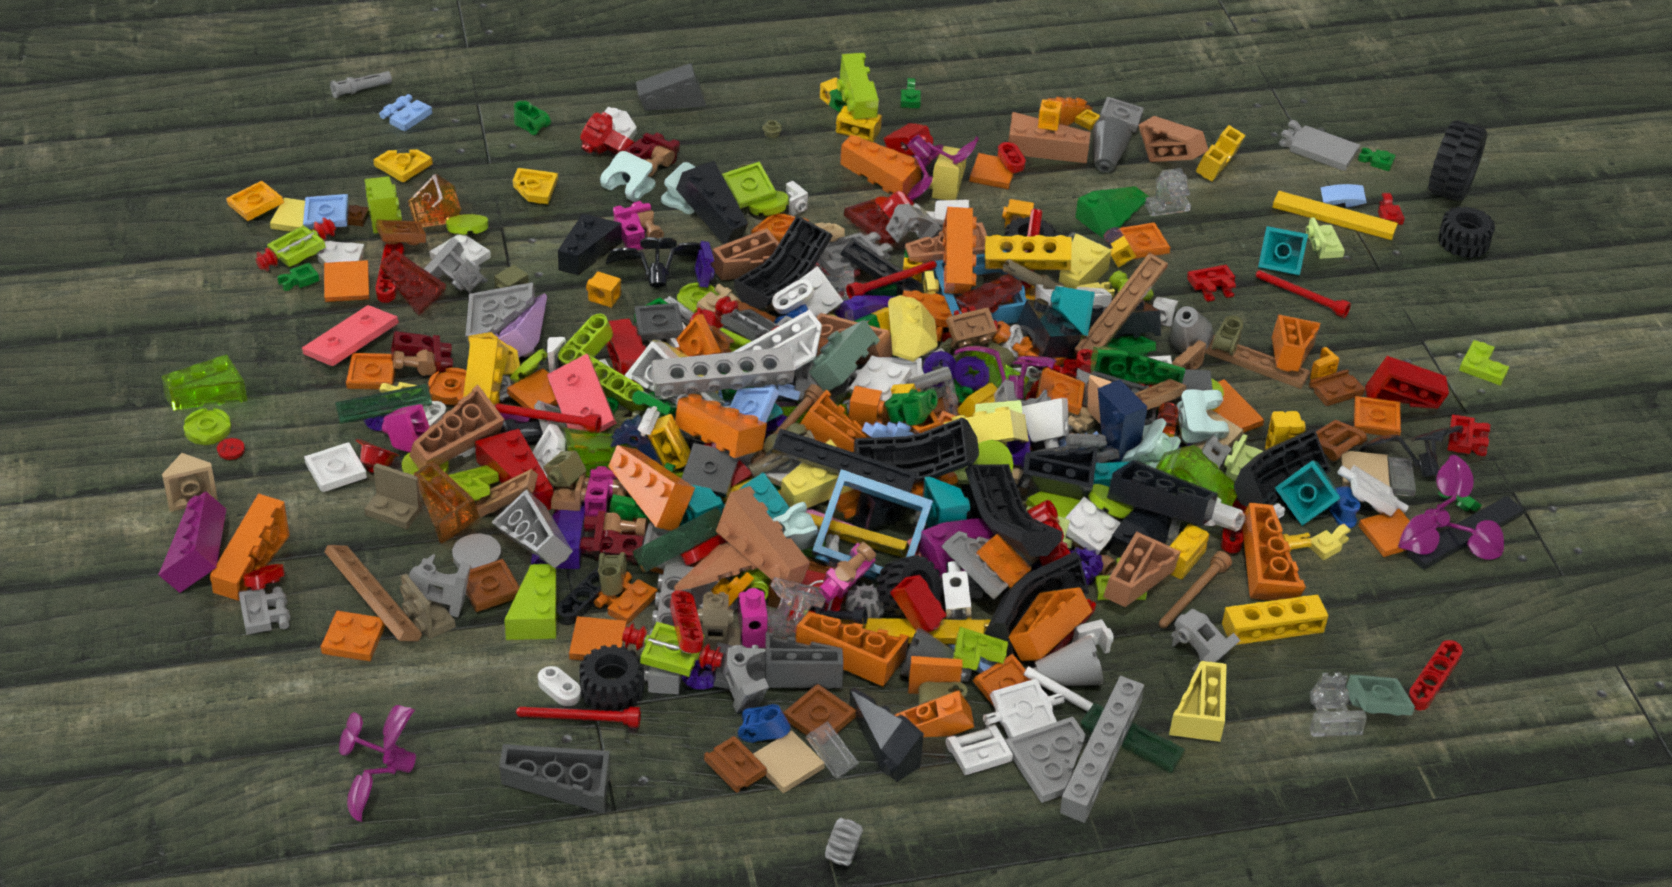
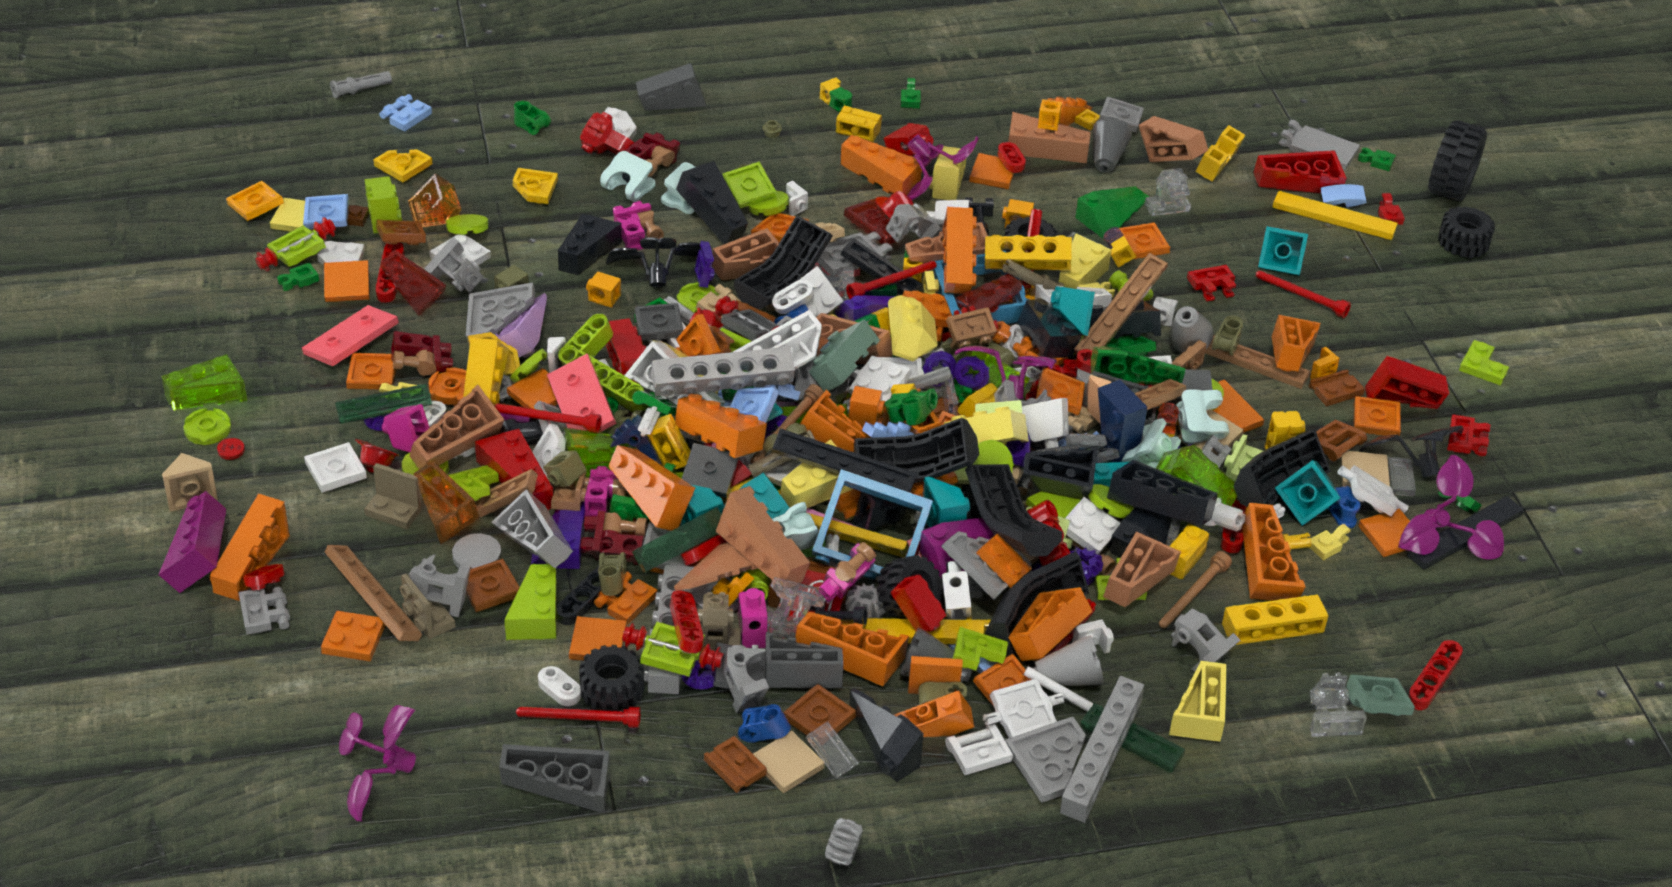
lime wedge [837,53,879,119] -> none
yellowish green bracket [1306,218,1345,259] -> none
none -> black bar [965,197,994,235]
none -> red wedge [1253,150,1347,194]

